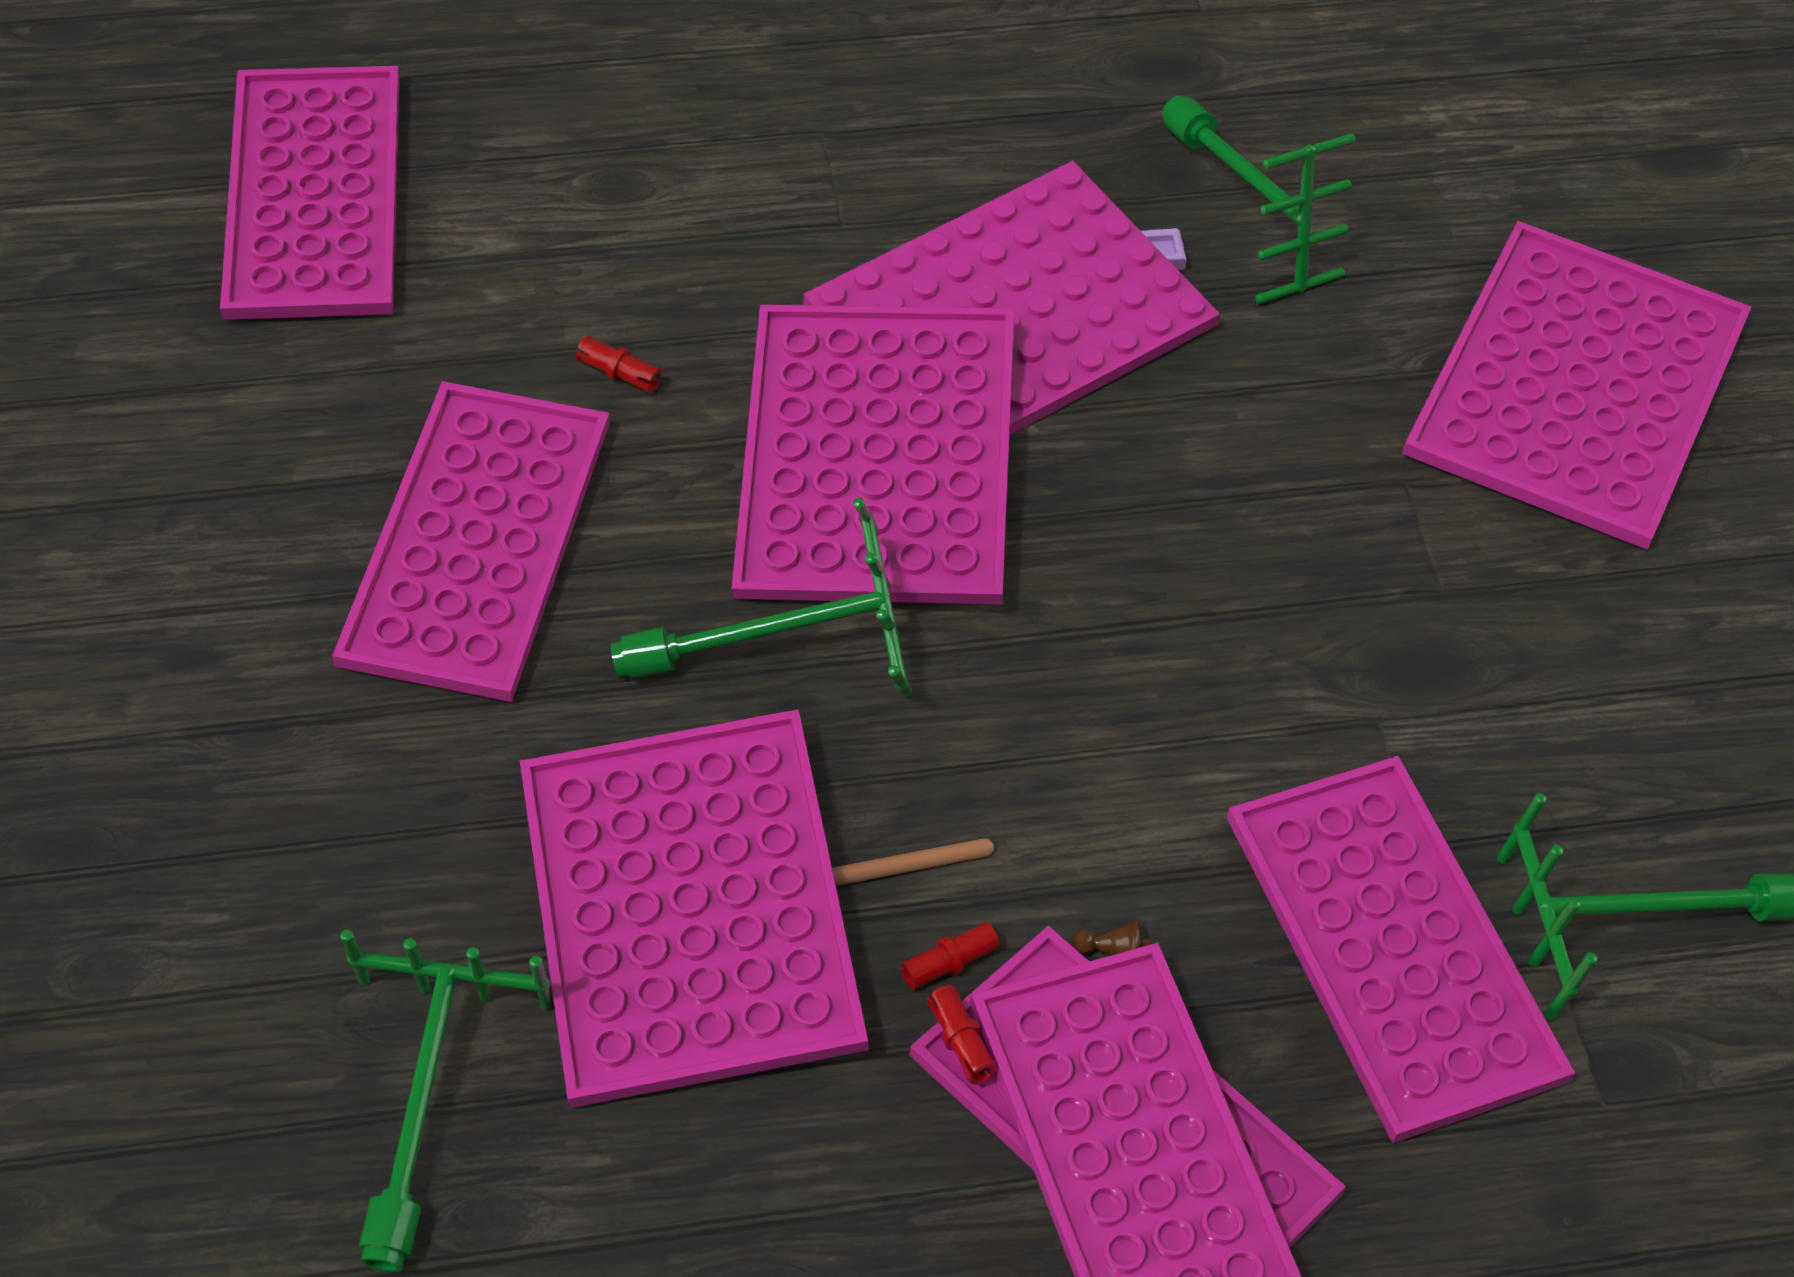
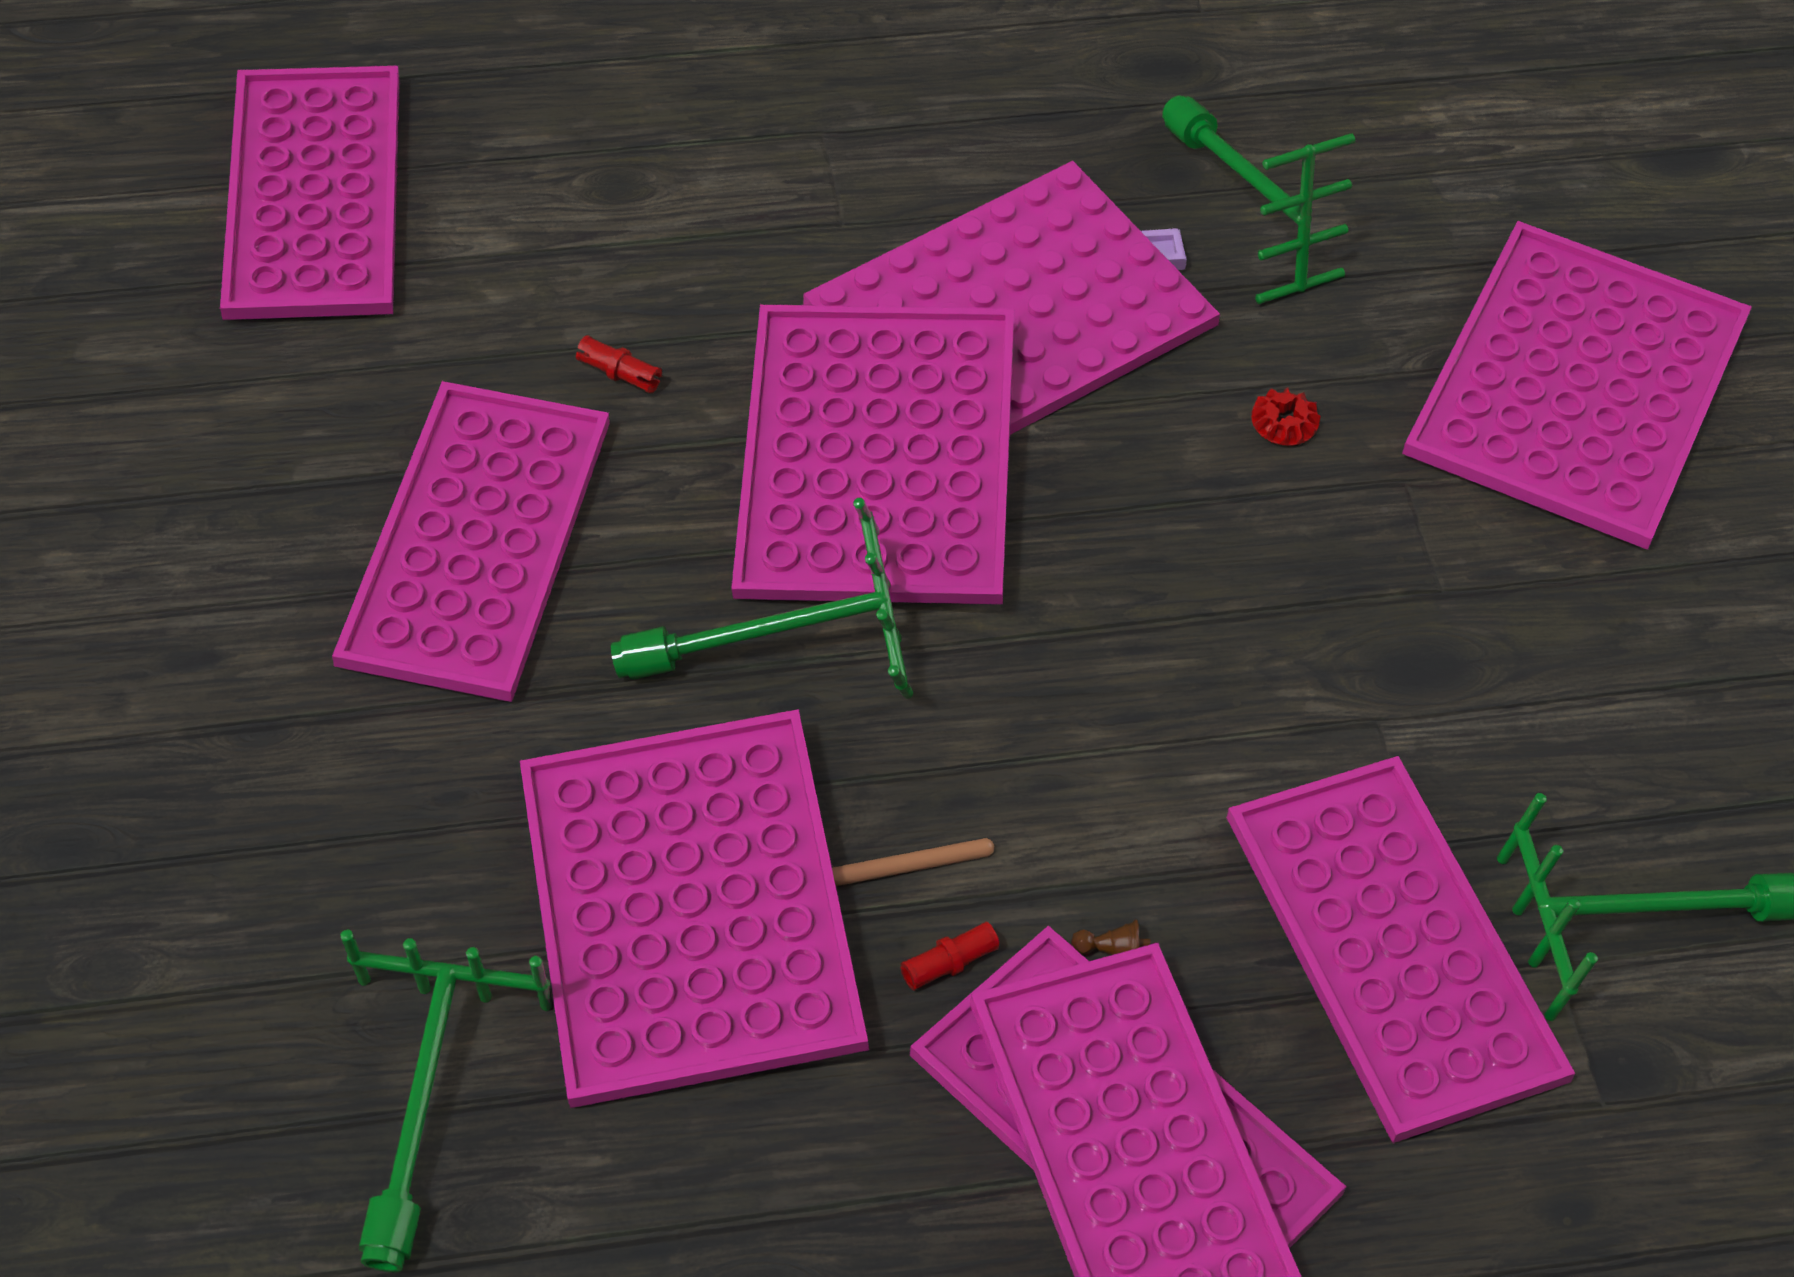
red pin [927,985,998,1085] -> none
none -> red gear [1251,387,1321,446]

